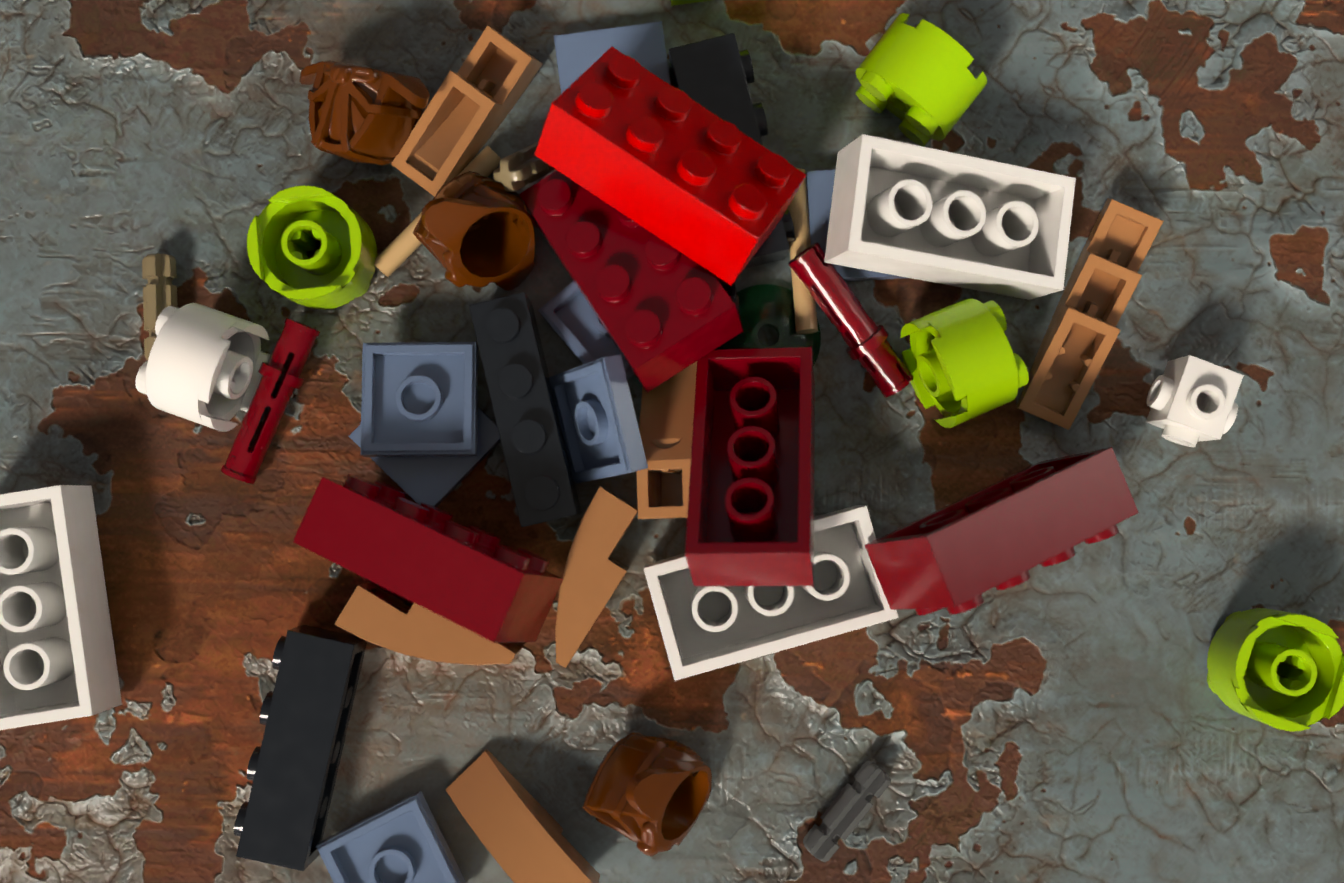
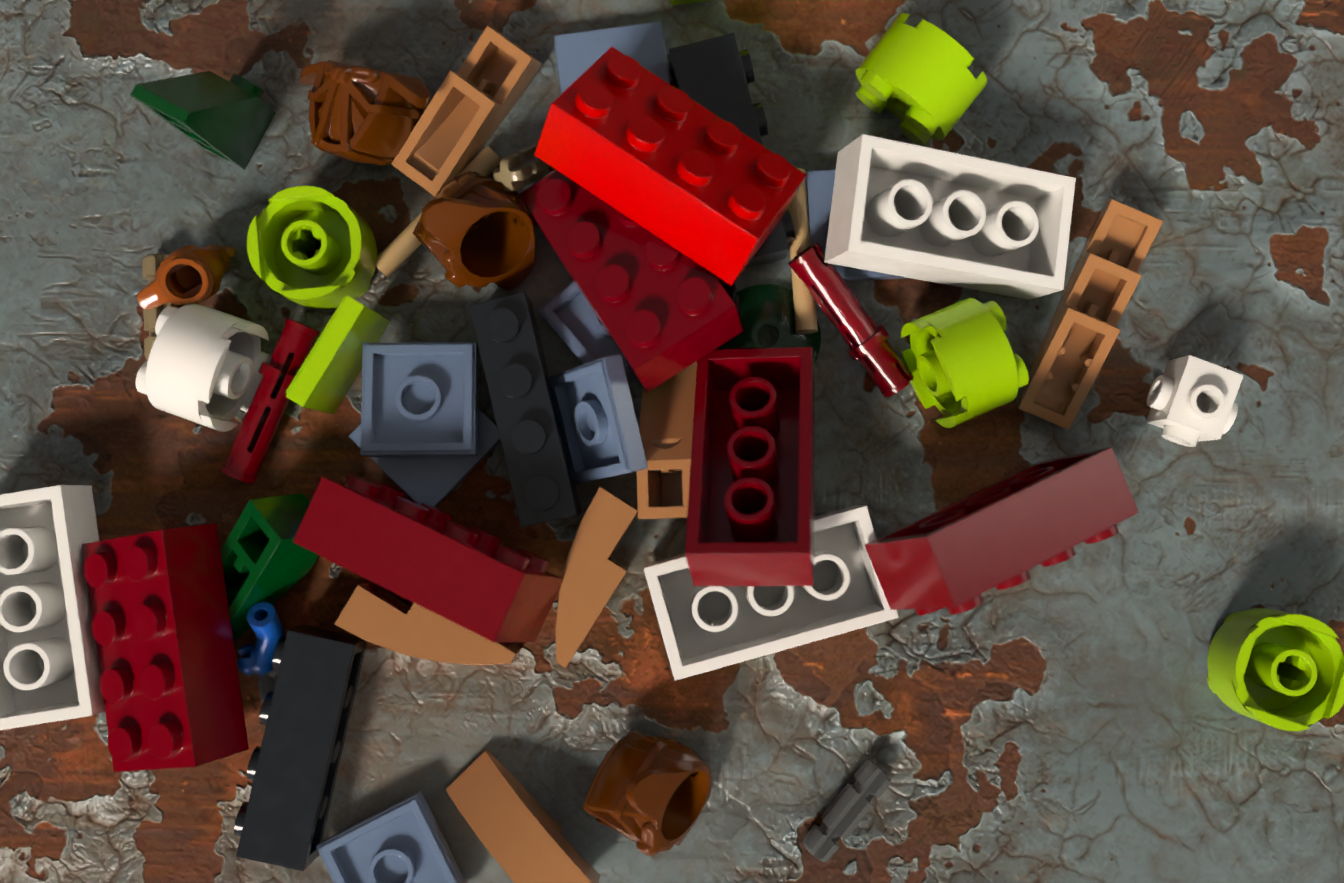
none -> dark red brick [82,523,249,772]
none -> dark green slope [130,71,276,170]
none -> dark orange animal [137,244,236,310]
none -> dark green slope [220,493,319,642]
none -> blue arm [237,602,286,676]
none -> lime tile [285,295,390,414]

